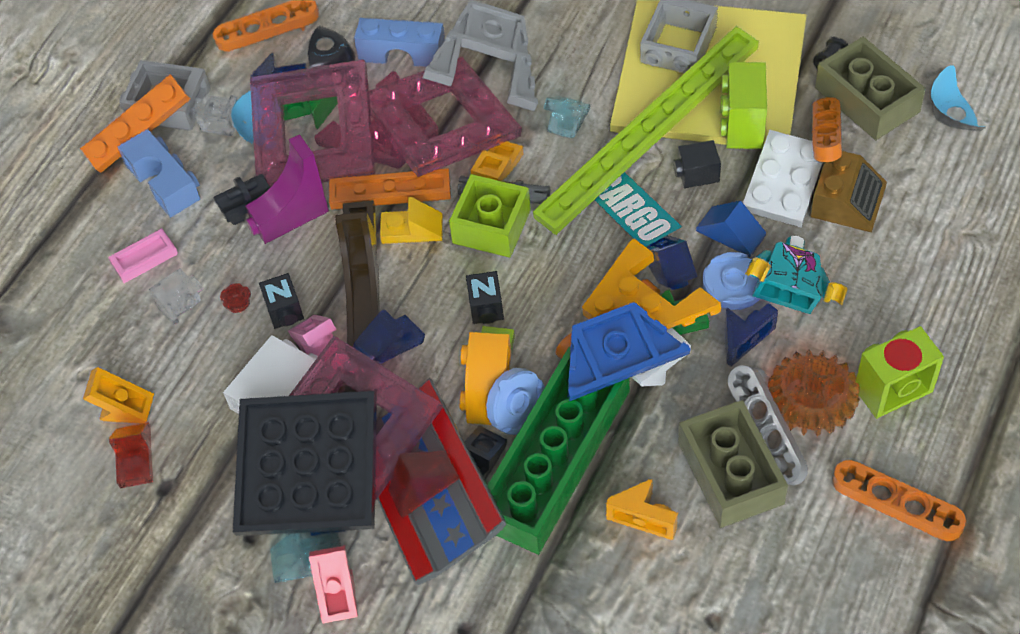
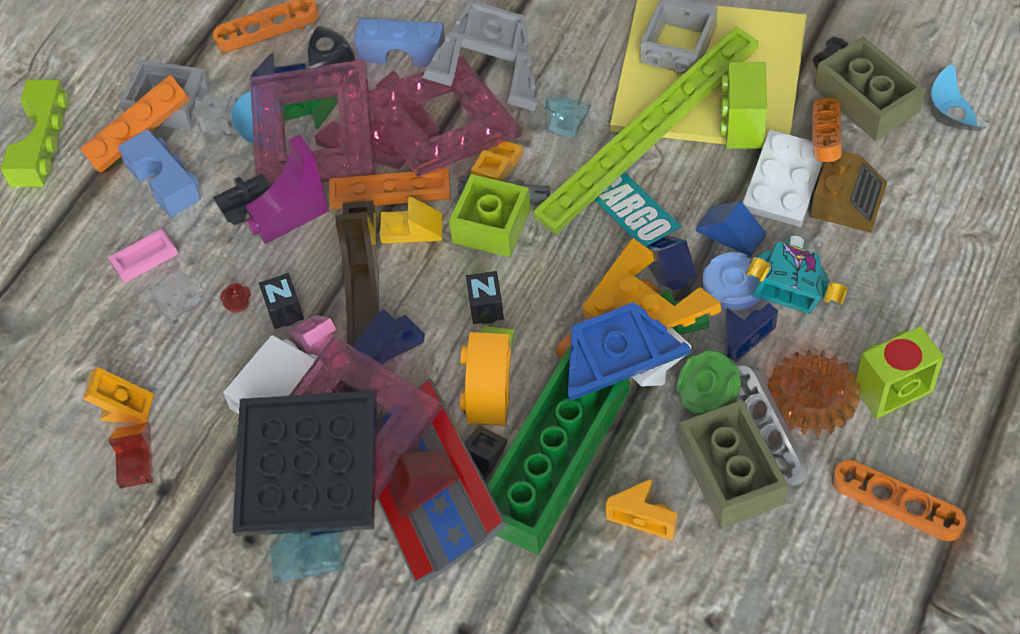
slope [309,546,358,623] -> none
light blue tile [486,368,545,435] -> none
black brick [673,140,721,189] -> none
none -> lime arch [0,79,70,187]
none -> bright green tile [677,350,741,416]

